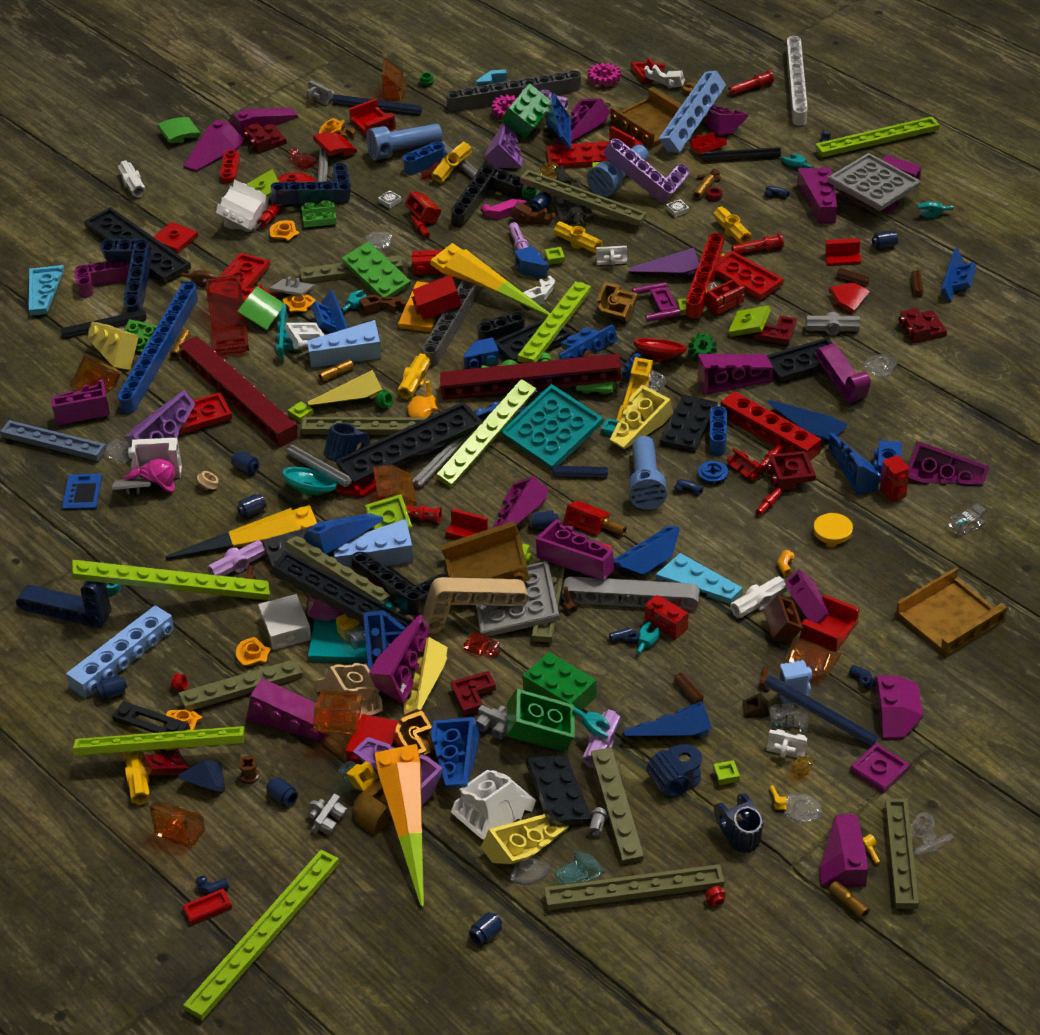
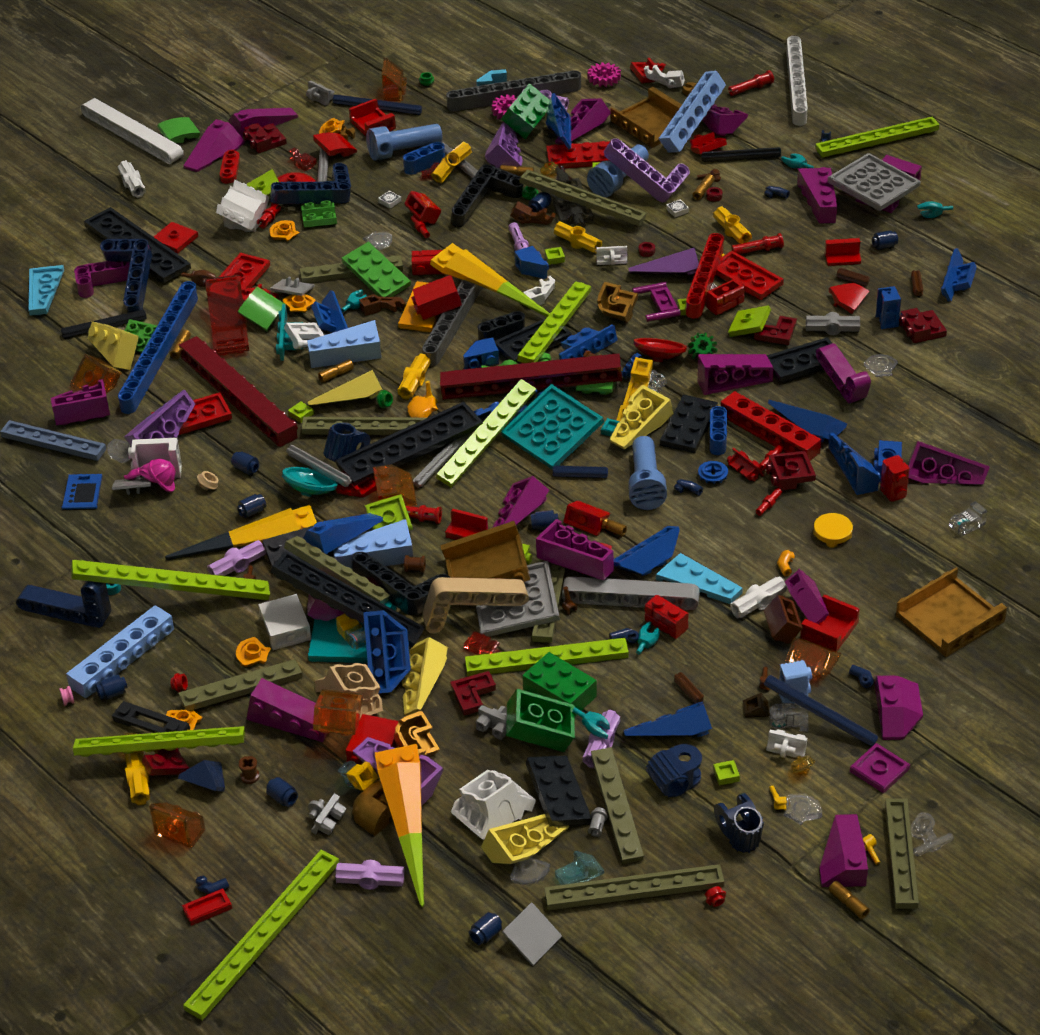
magenta wedge [369,615,429,703] -> none
blue wedge [431,717,480,788] -> none
dark pink piece [481,199,527,220] -> none
red panel [609,126,644,149] -> none
none -> bright pink bush [59,686,75,706]
none -> white beam [81,98,184,164]
none -> lavender piece [336,860,404,890]
none -> reddish brown bush [404,555,426,573]
none -> lime plate [465,638,629,677]
none -> pearl gold piece [500,165,534,176]
none -> light grey piece [502,902,562,966]
none -> dark red tile [638,242,655,257]
none -> blue hinge [875,286,901,329]

